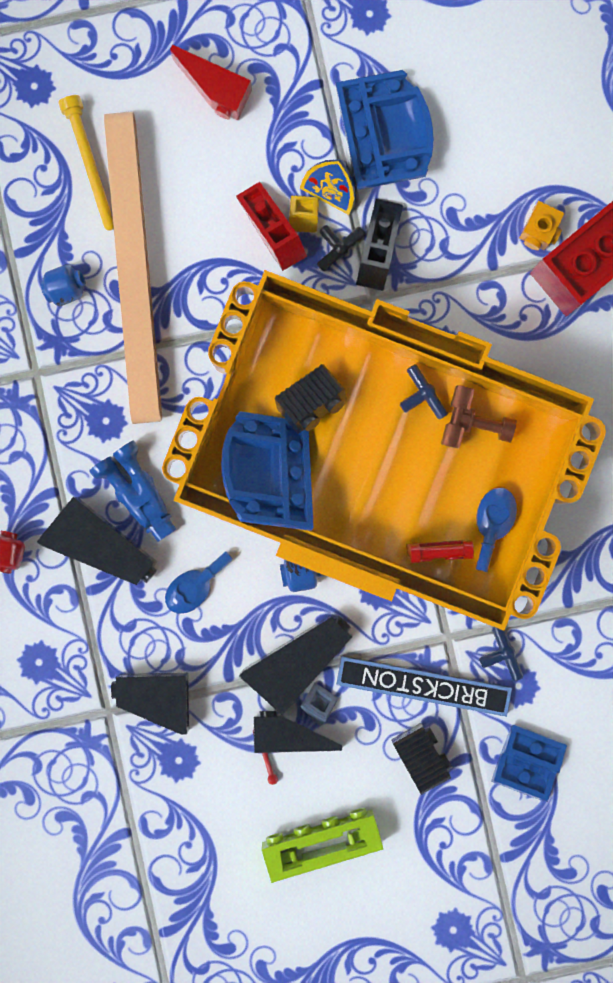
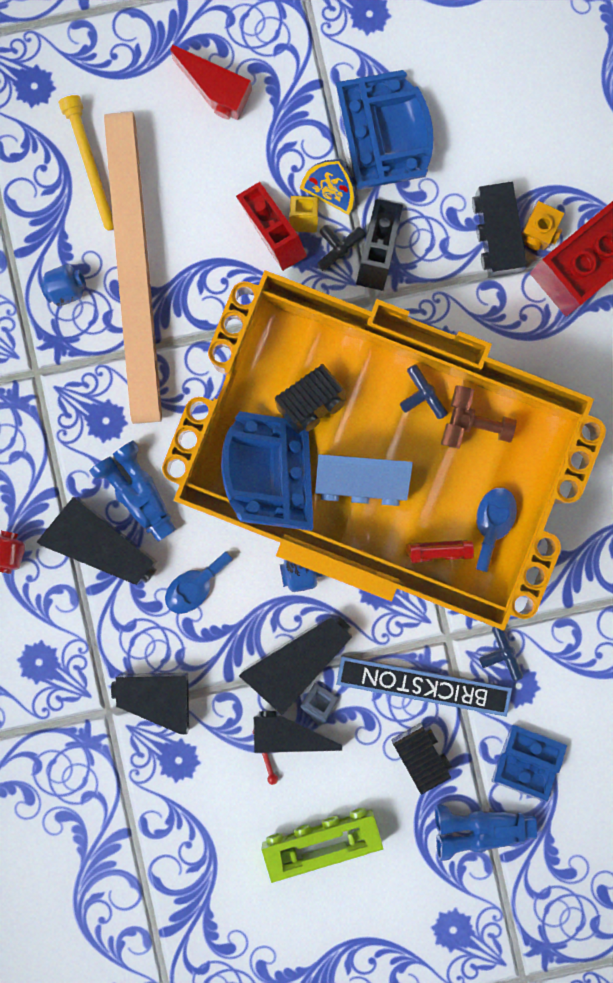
none -> medium blue slope [315,455,413,506]
none -> blue piece [435,805,537,861]
none -> black brick [472,181,527,278]

